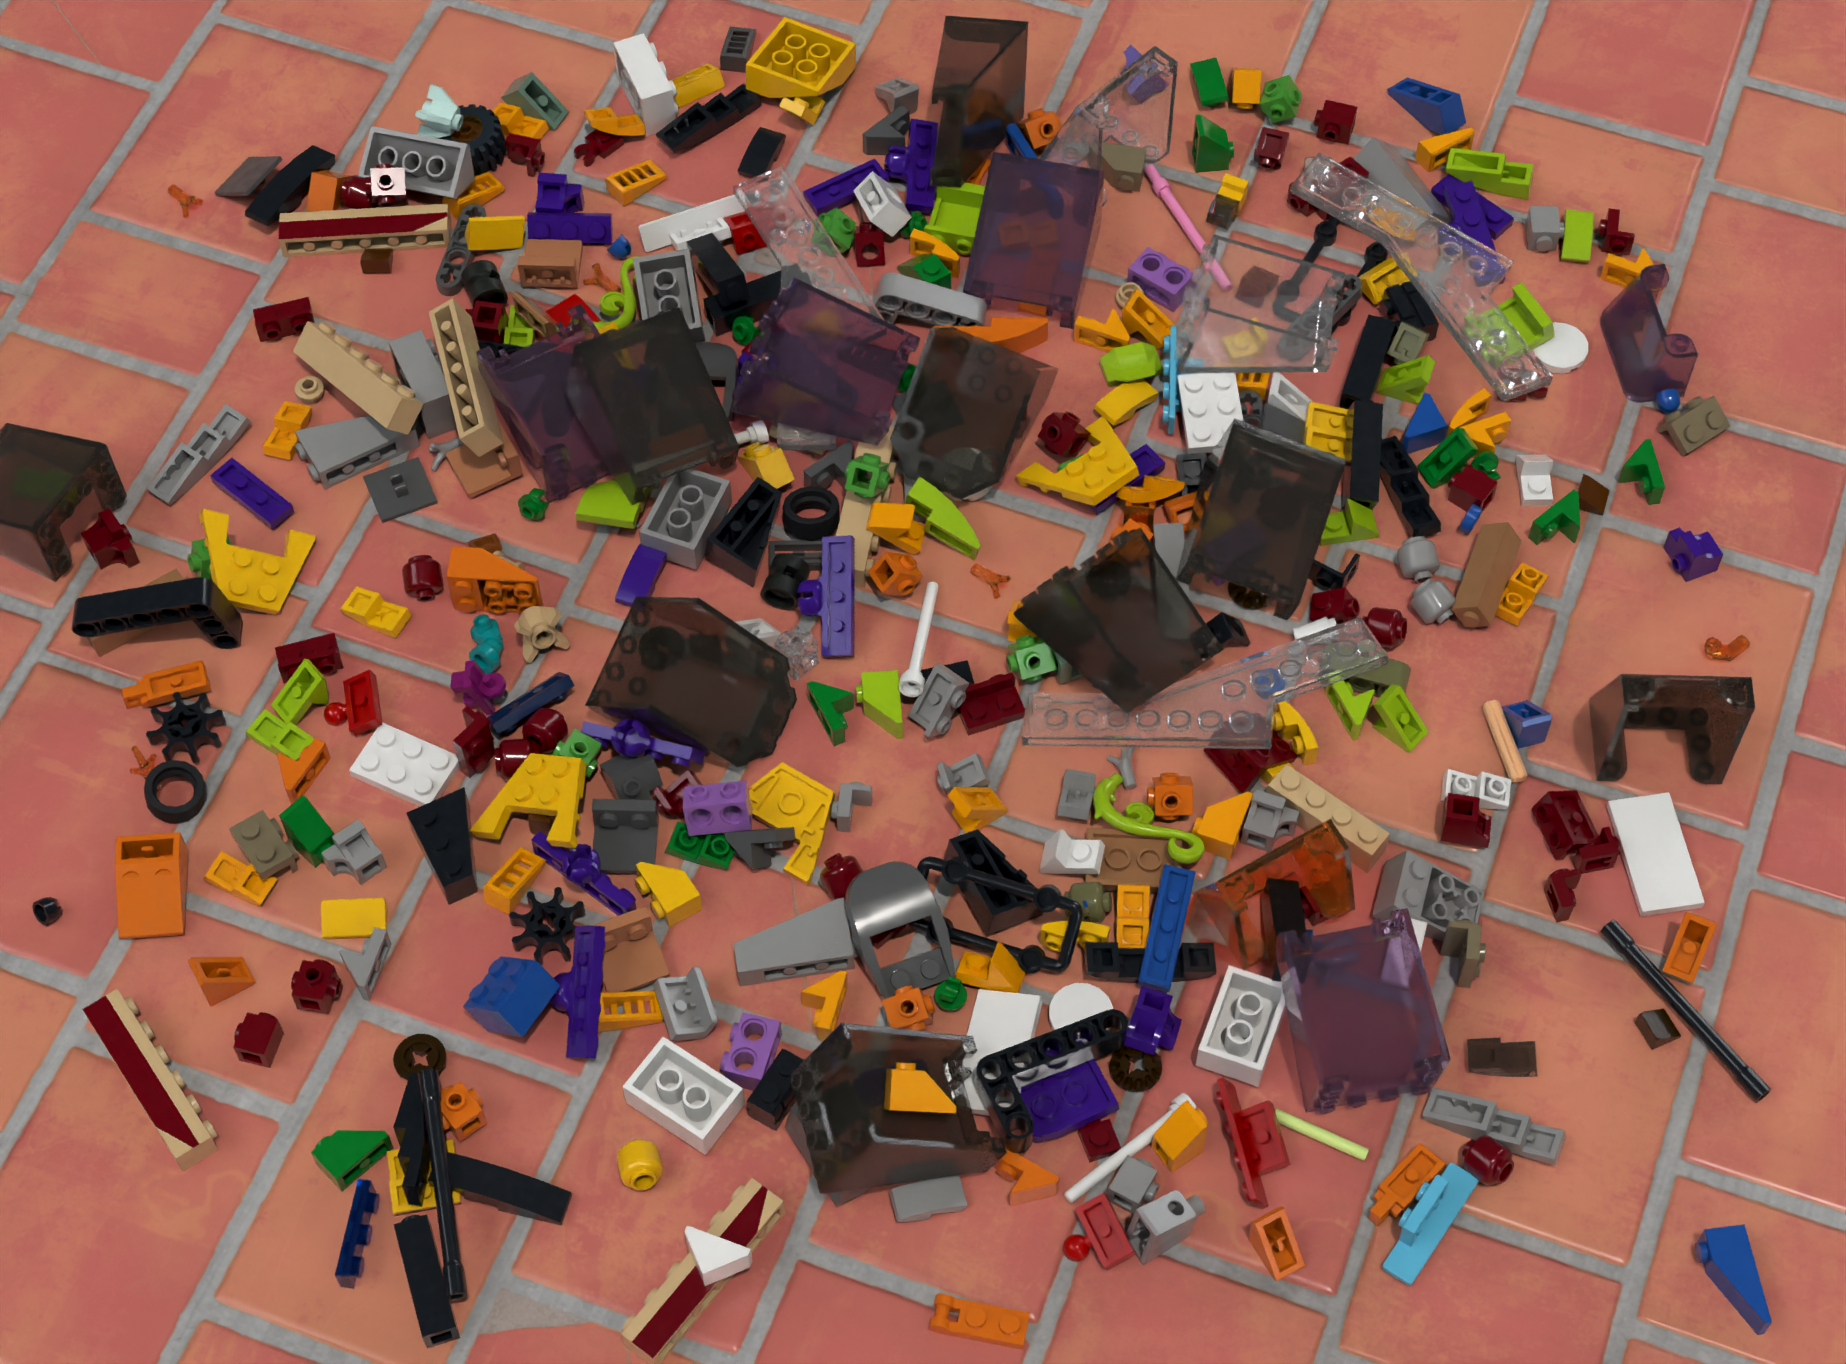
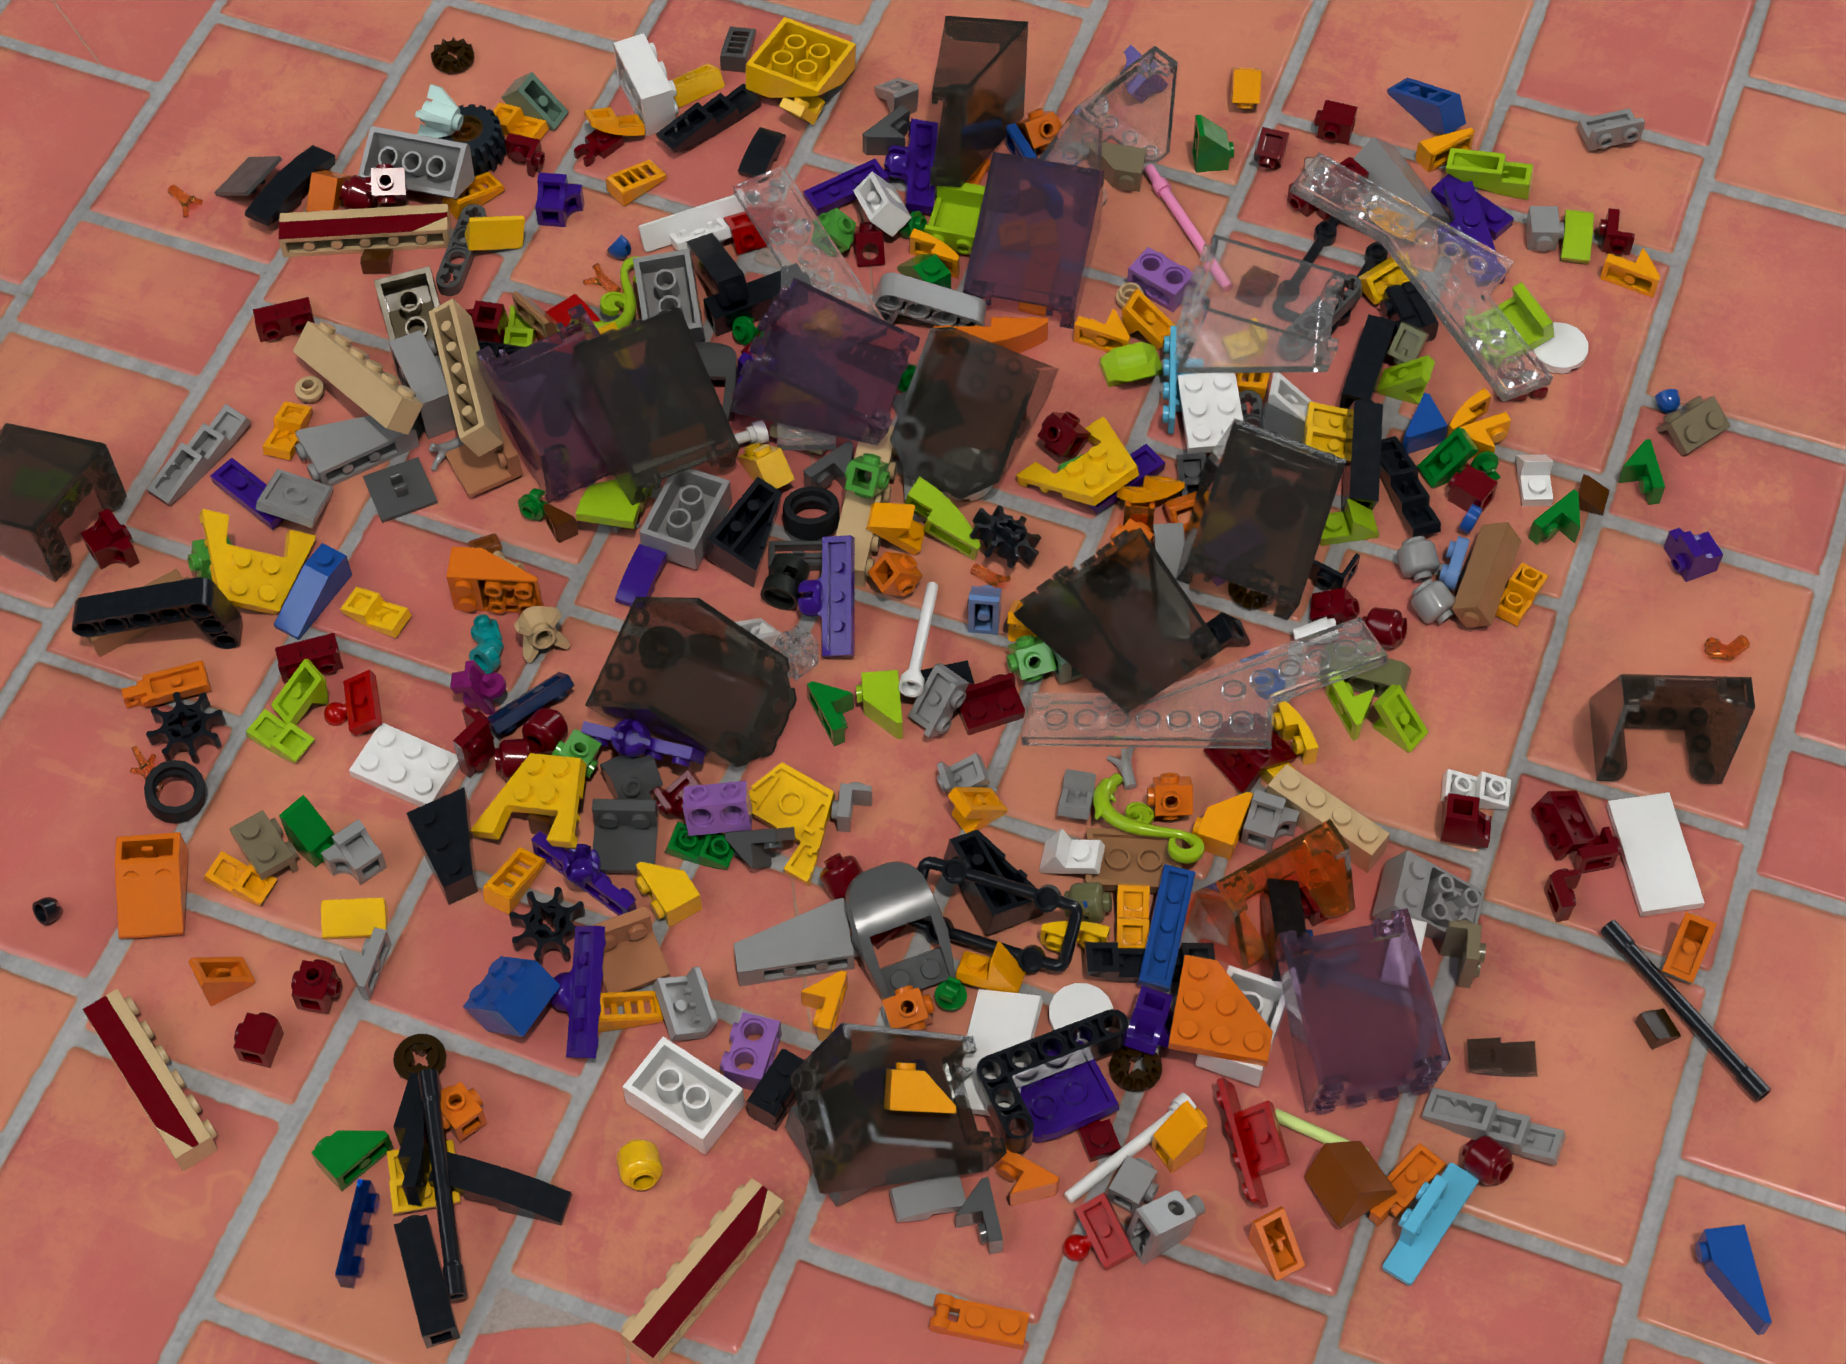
orange slope [277,738,331,804] -> none
dark red head [402,555,443,602] -> none
pearl dark grey wheel [461,260,508,309] -> none
nougat bracket [517,239,583,288] -> none
dark purple plate [527,212,613,244] -> none
white slope [684,1226,753,1286] -> none
yellow slope [1094,379,1159,426] -> none
green slope [1190,57,1229,106] -> none
leg [1206,173,1249,230] -> none
bright green brick [1259,75,1302,124] -> none
light nougat axle [1483,700,1527,784] -> none
blue slope [1502,700,1552,749] -> none
windscreen [1600,264,1698,403] -> none
none -> light grey tile [256,469,333,528]
none -> blue slope [274,543,352,640]
none -> dark tan slope [374,266,441,352]
none -> dark brown gear [431,37,474,73]
none -> reddish brown slope [543,503,578,543]
none -> dark grey slope [956,1177,1003,1255]
none -> medium blue slope [968,585,1002,635]
none -> black gear [970,505,1041,568]
none -> orange plate [1168,955,1273,1067]
none -> dark orange slope [1304,1141,1397,1229]
none -> medium blue plate [1439,536,1470,591]
none -> light grey bracket [1577,108,1645,151]

